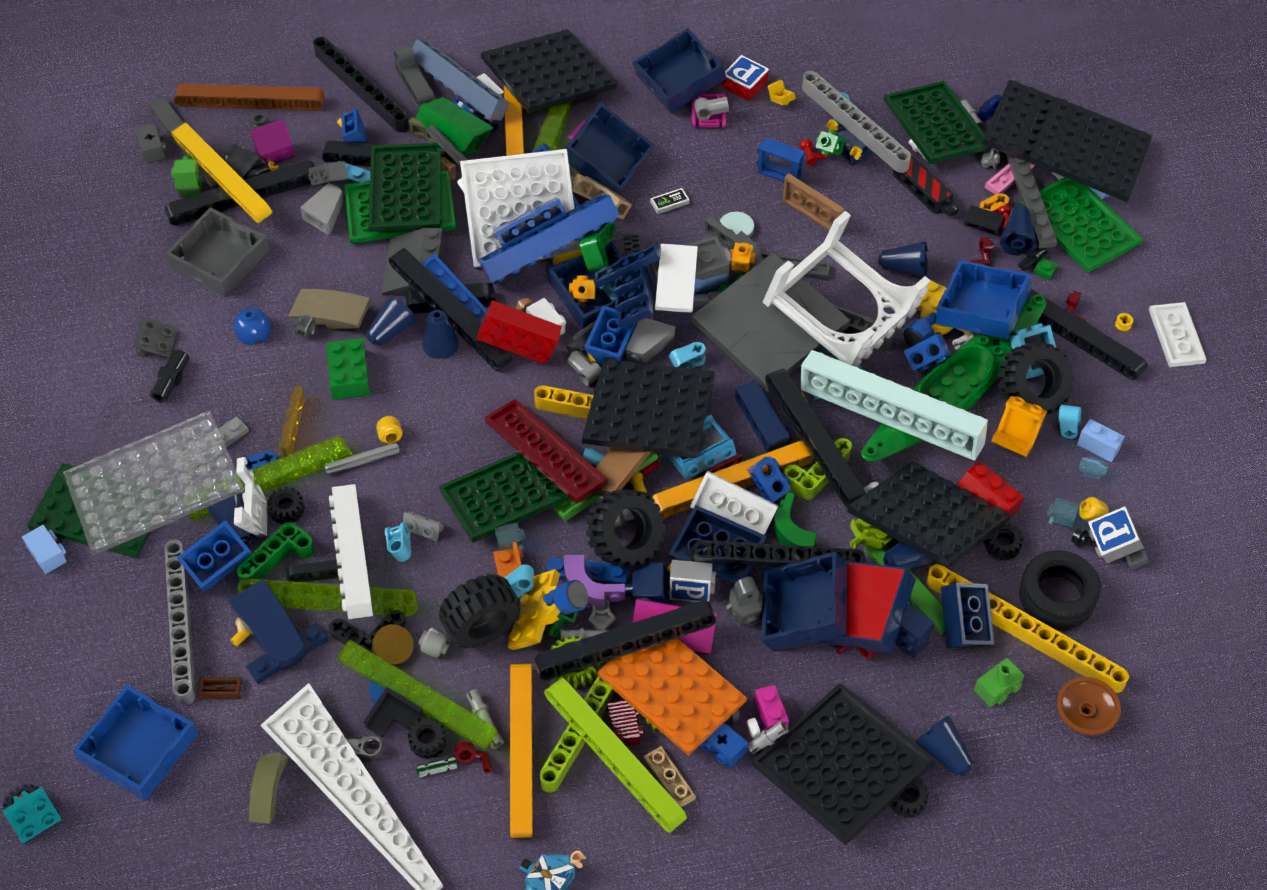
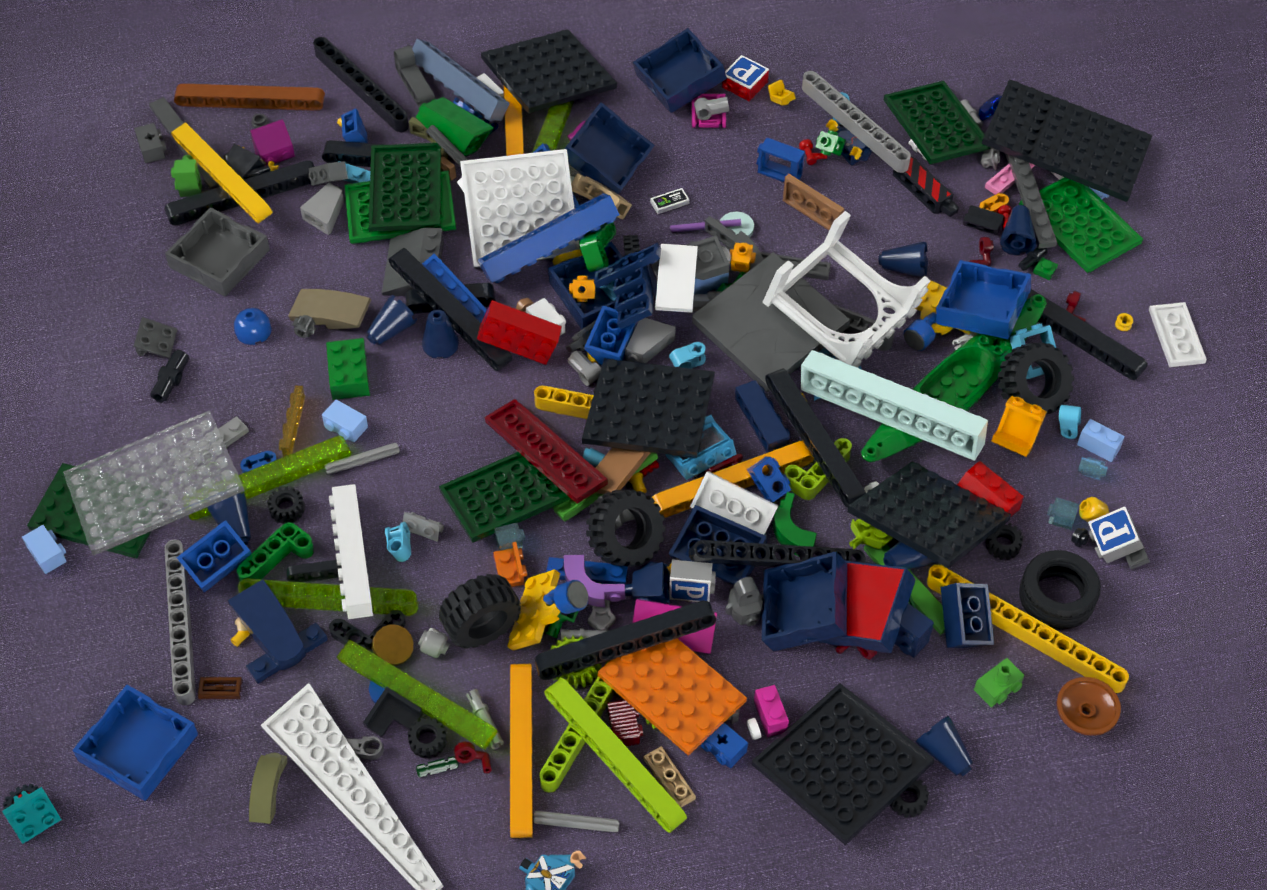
white wing [234,457,268,538] -> none
yellow head [376,416,403,444] -> none
blue brick [493,197,567,248] -> none
medium azure piece [504,565,534,599] -> none
light grey pin [748,720,789,755] -> none
blue brick [904,334,951,373] -> none
none -> light blue brick [322,399,368,442]
none -> light grey axle [533,811,619,832]
none -> medium lavender bar [670,219,741,232]

